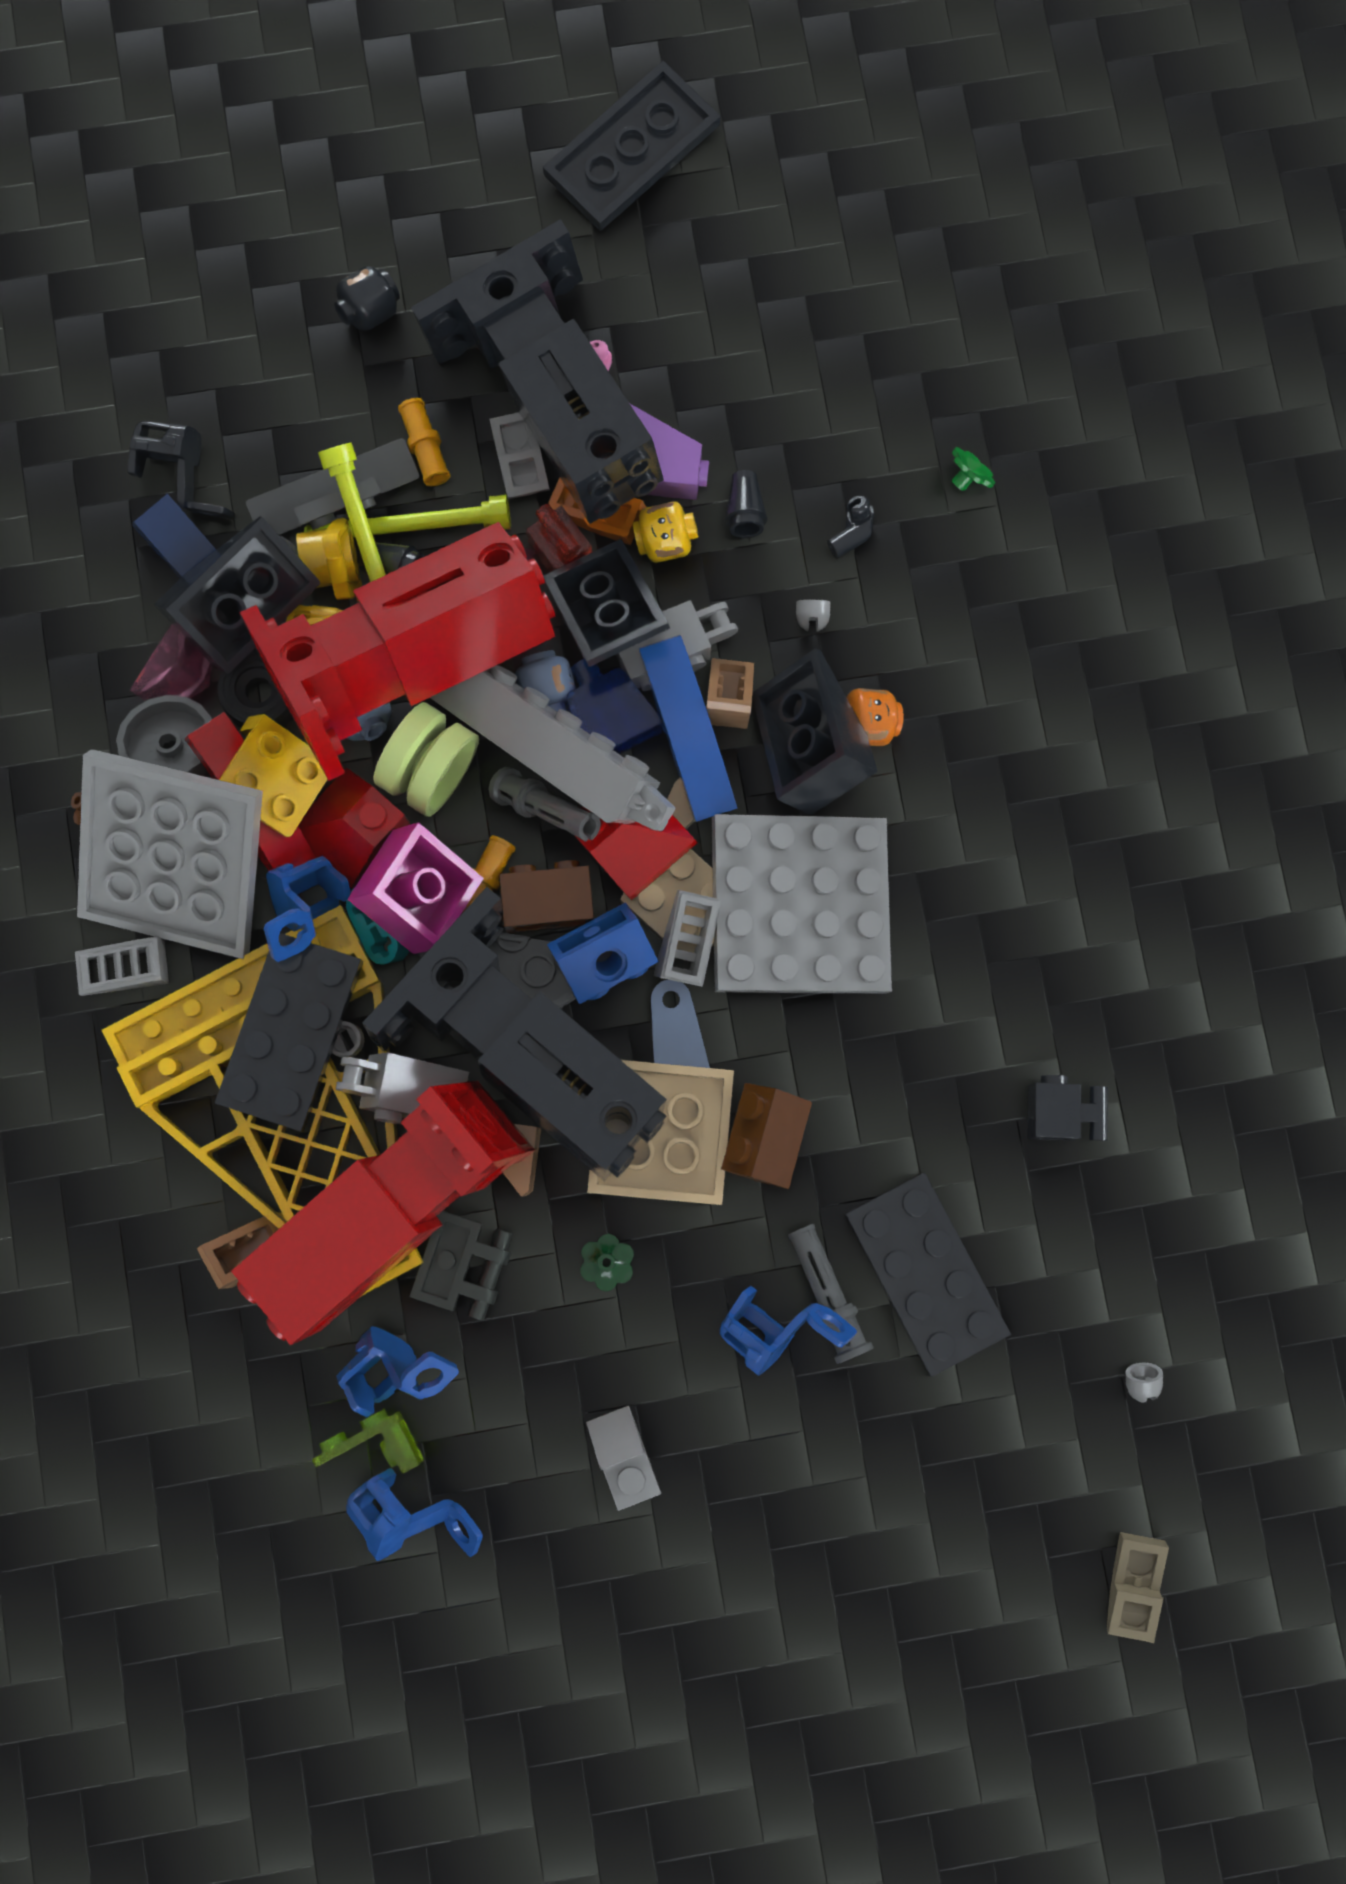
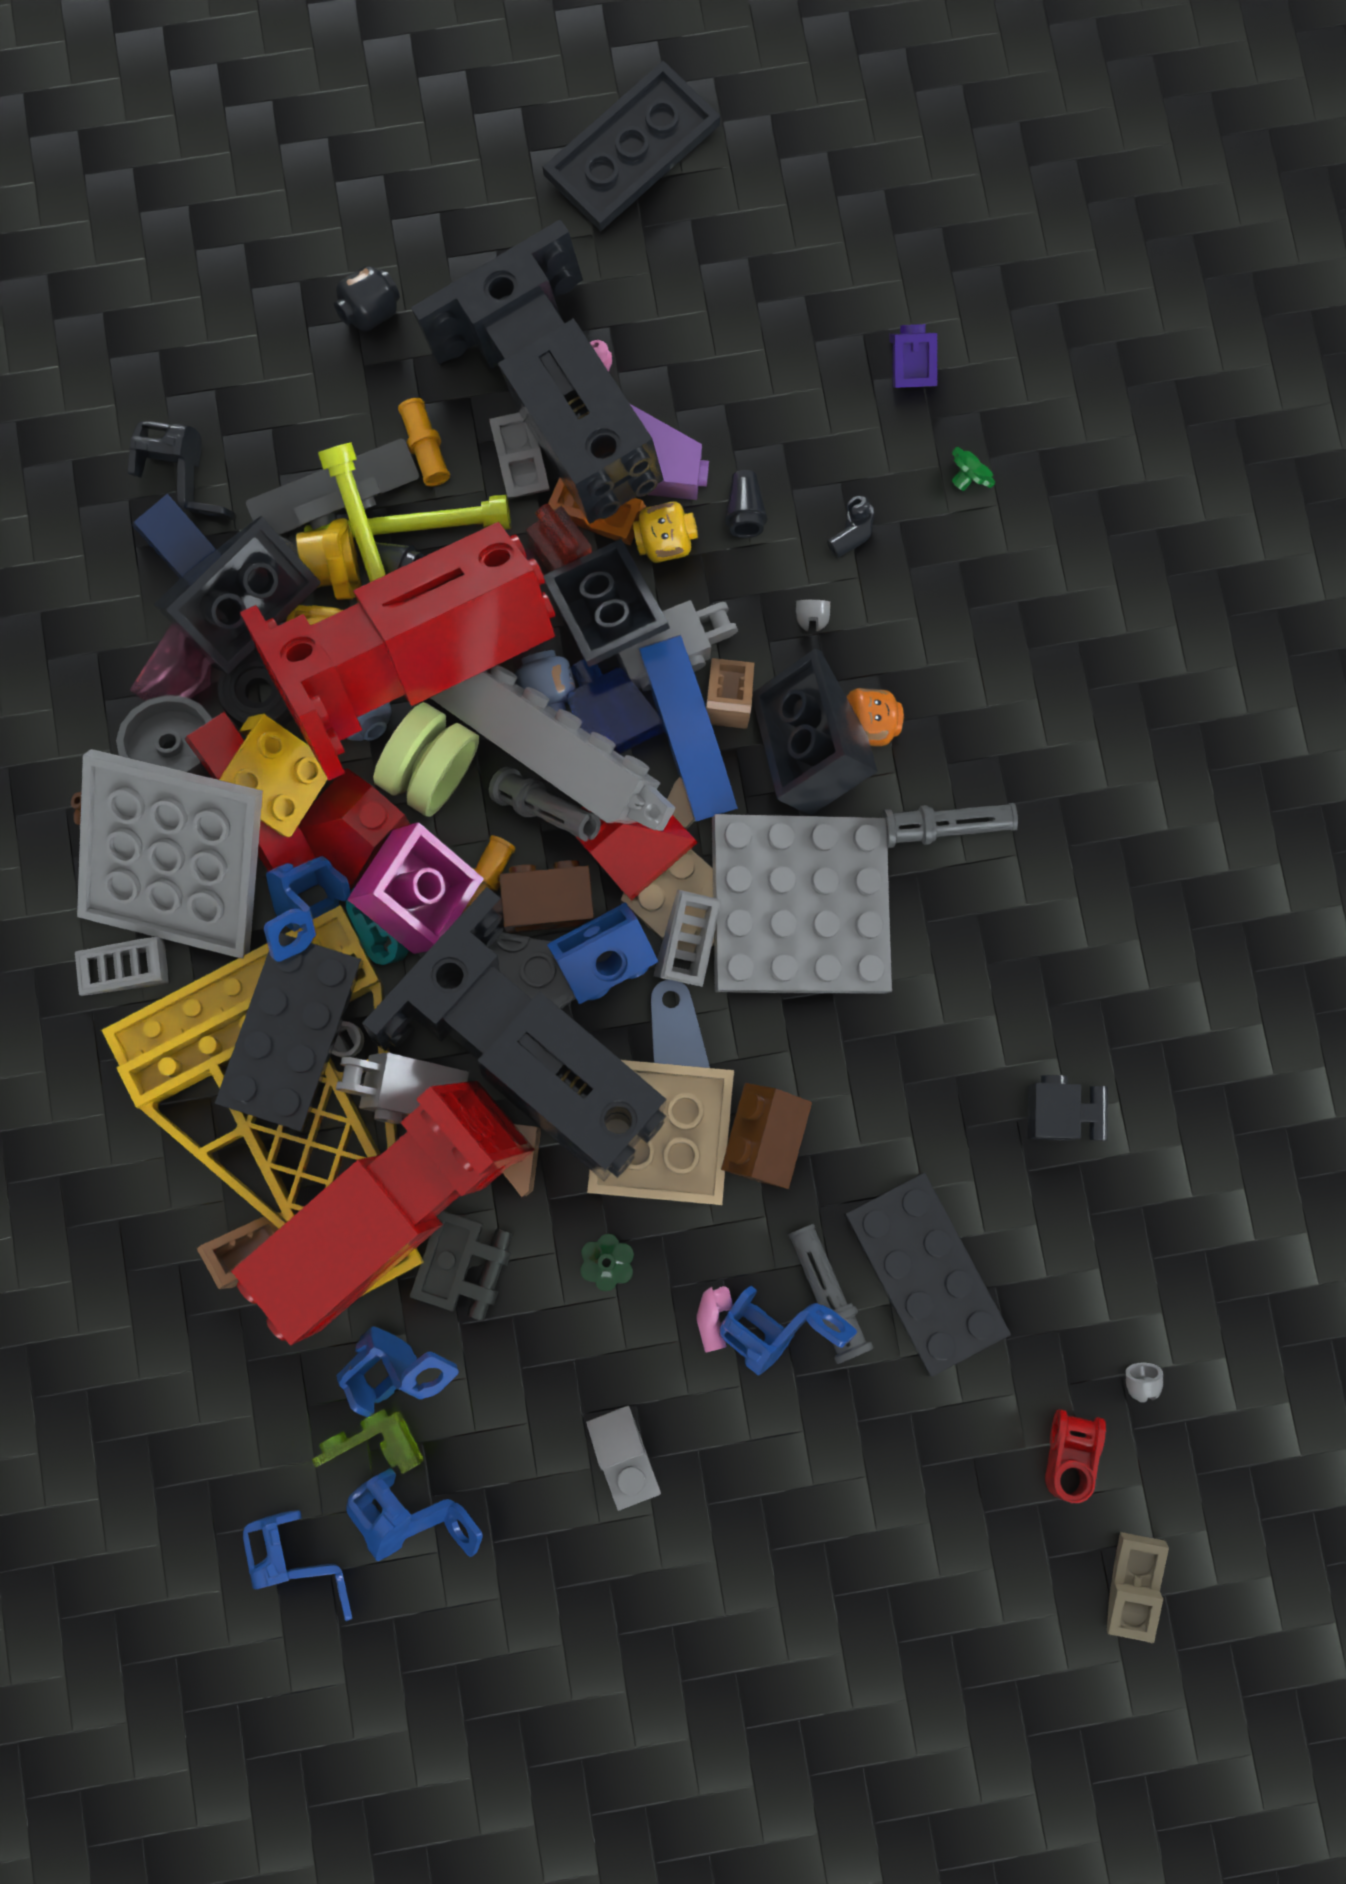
none -> blue piece [243,1510,352,1621]
none -> bright pink arm [696,1286,733,1353]
none -> dark grey pin [882,803,1018,848]
none -> dark purple bracket [889,324,937,388]
none -> red piece [1045,1409,1106,1503]

